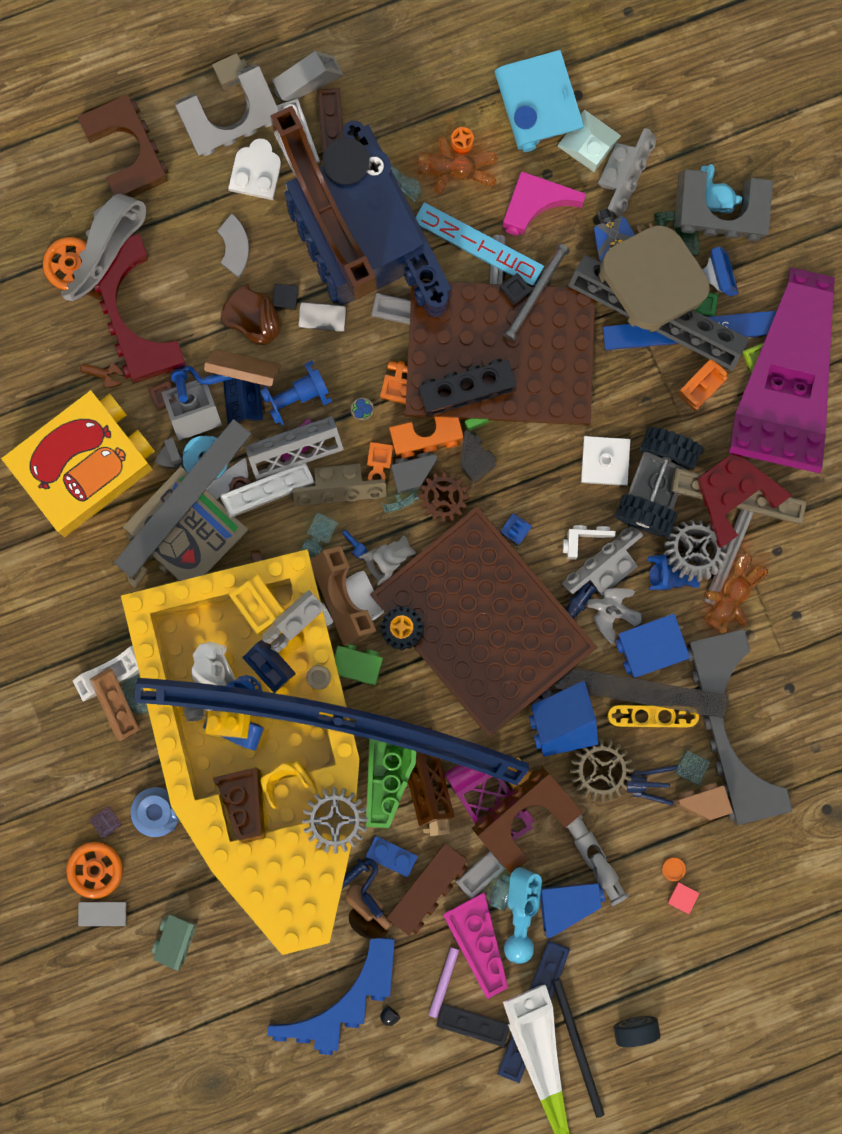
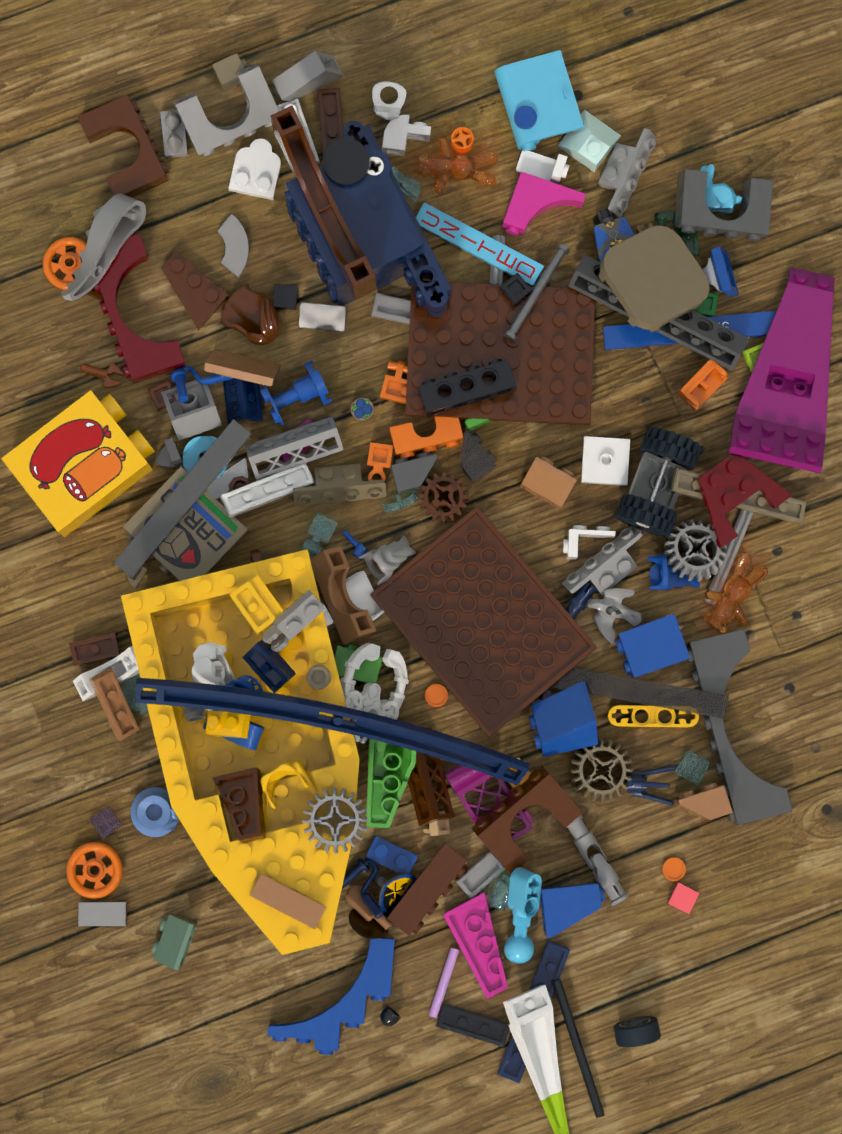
black wheel [381,606,424,650] -> none
blue tile [500,513,532,546] -> none
none -> reddish brown plate [69,633,120,666]
none -> light grey tile [160,110,188,158]
none -> reddish brown wing [161,251,229,331]
none -> medium nougat tile [250,874,326,929]
none -> white piece [340,643,409,744]
none -> white hair [372,81,406,121]
none -> shield [374,873,417,915]
none -> white brick [382,115,431,157]
none -> orange piece [425,684,448,707]
none -> white bracket [516,150,570,184]
none -> medium nougat slope [520,456,577,510]

